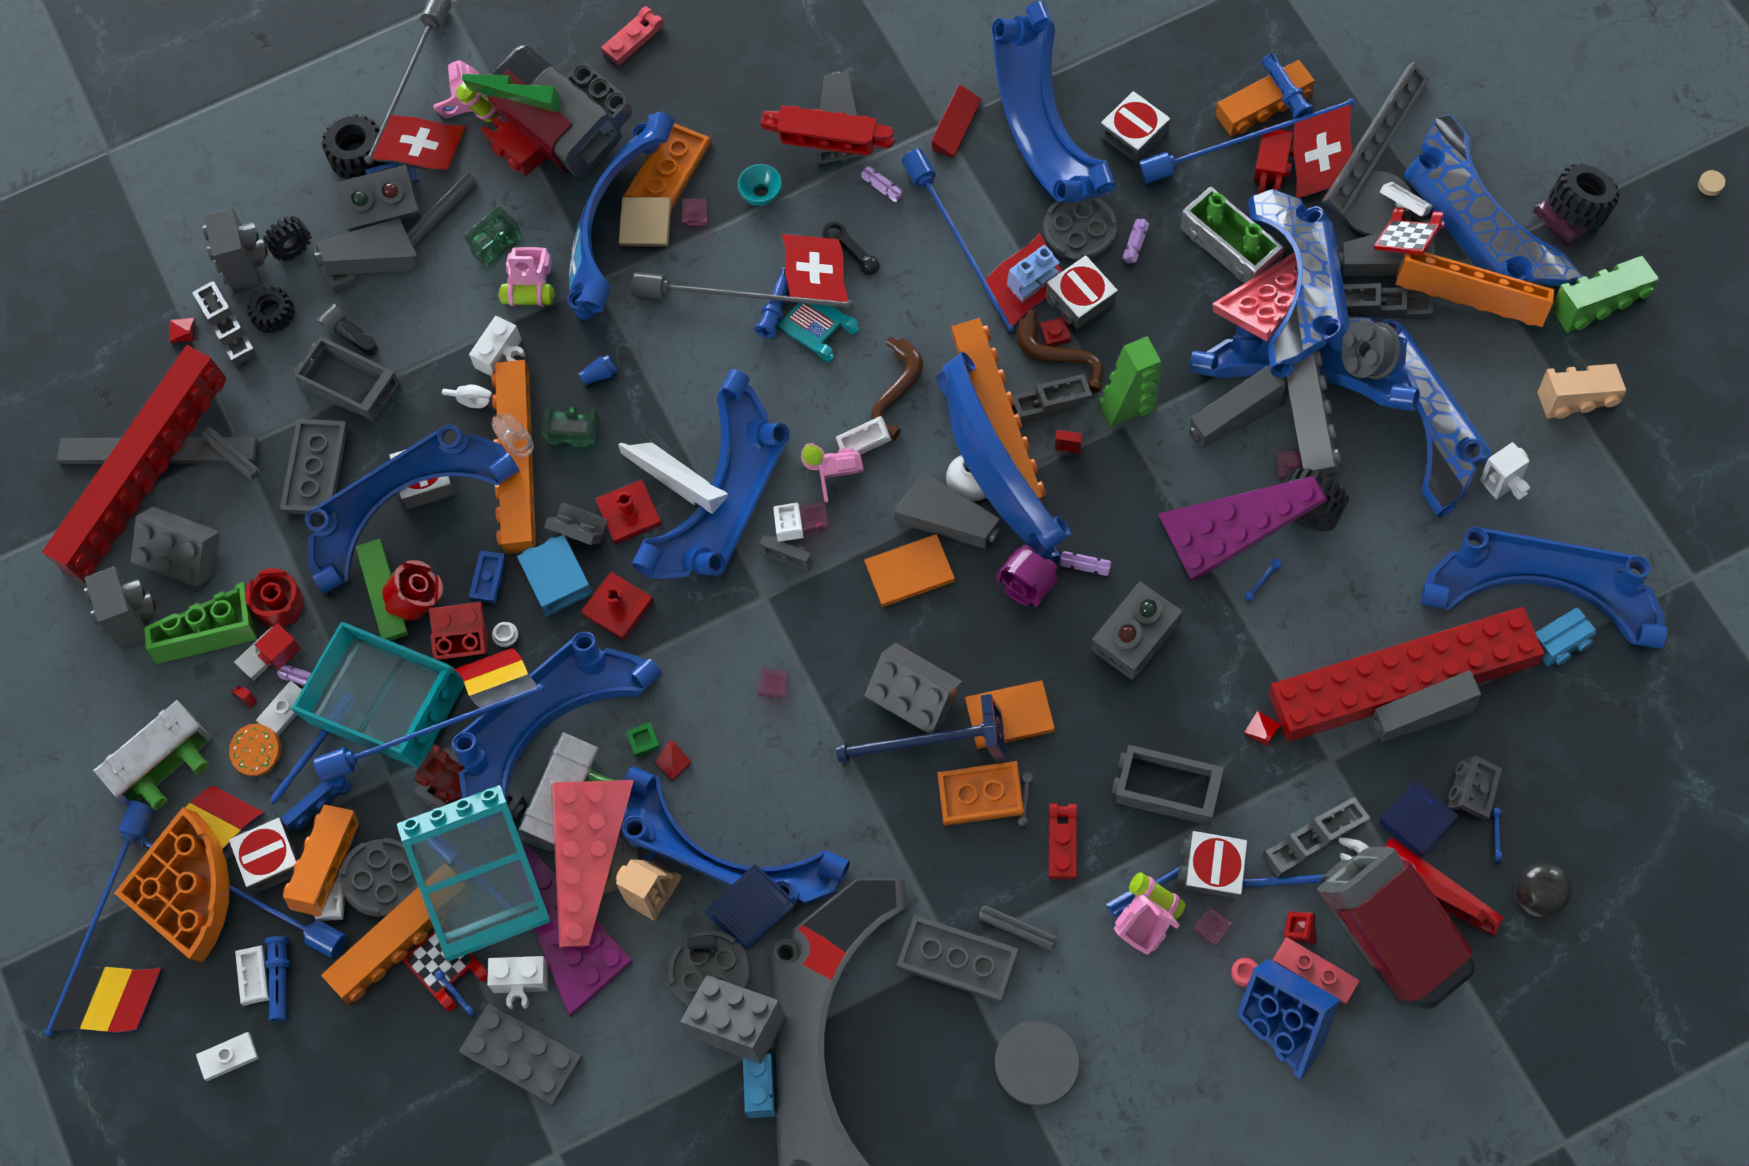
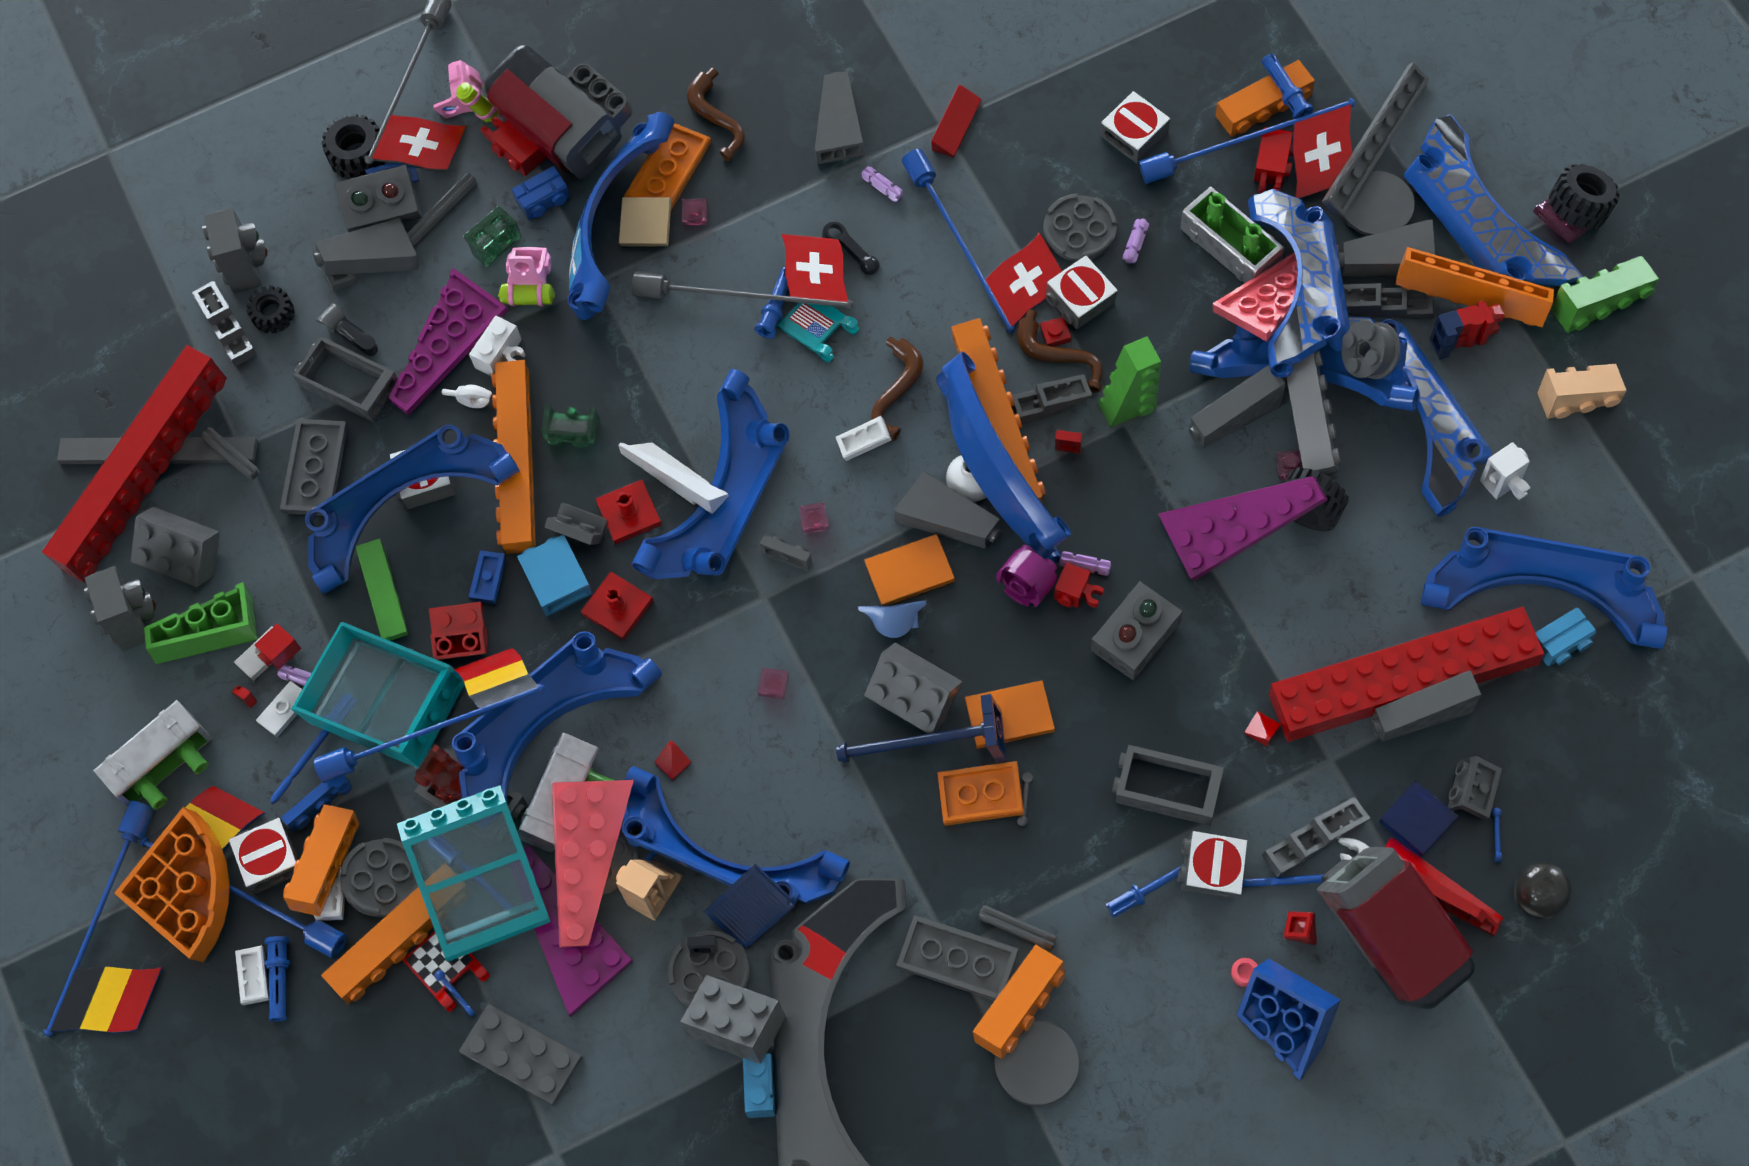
red slope [169,318,195,343] -> none
white plate [196,1032,259,1081] -> none
orange tile [229,724,282,776] -> none
red brick [245,568,304,627] -> none
black tyre [263,216,312,261] -> none
red brick [382,560,443,620] -> none
green slope [462,74,560,112] -> none
white brick [487,956,549,1009] -> none
clear piece [492,413,534,457] -> none
white plate [492,622,518,647] -> none
blue cone [579,354,618,386] -> none
coral plate [601,6,664,66] -> none
green plate [626,722,661,758] -> none
teal piece [738,164,782,206] -> none
red hinge [761,105,895,156] -> none
white plate [773,503,804,542] -> none
bright pink piece [801,443,864,504] -> none
blue panel [992,1,1116,202] -> none
light blue hips [1007,245,1060,302] -> none
red plate [1049,803,1077,879] -> none
bright pink piece [1114,872,1185,955] -> none
clear pink plate [1193,907,1232,947] -> none
blue hinge [1245,559,1281,601] -> none
coral plate [1272,937,1360,1006] -> none
flag [1374,207,1445,255] -> none
white plate [1380,182,1433,217] -> none
tan tile [1698,170,1725,196] -> none
none -> magenta wing [389,268,508,415]
none -> blue brick [511,166,570,220]
none -> reddish brown animal [687,67,745,162]
none -> medium blue hat [858,600,926,638]
none -> orange brick [973,944,1066,1060]
none -> red brick [1054,562,1104,608]
none -> hips [1430,300,1504,360]

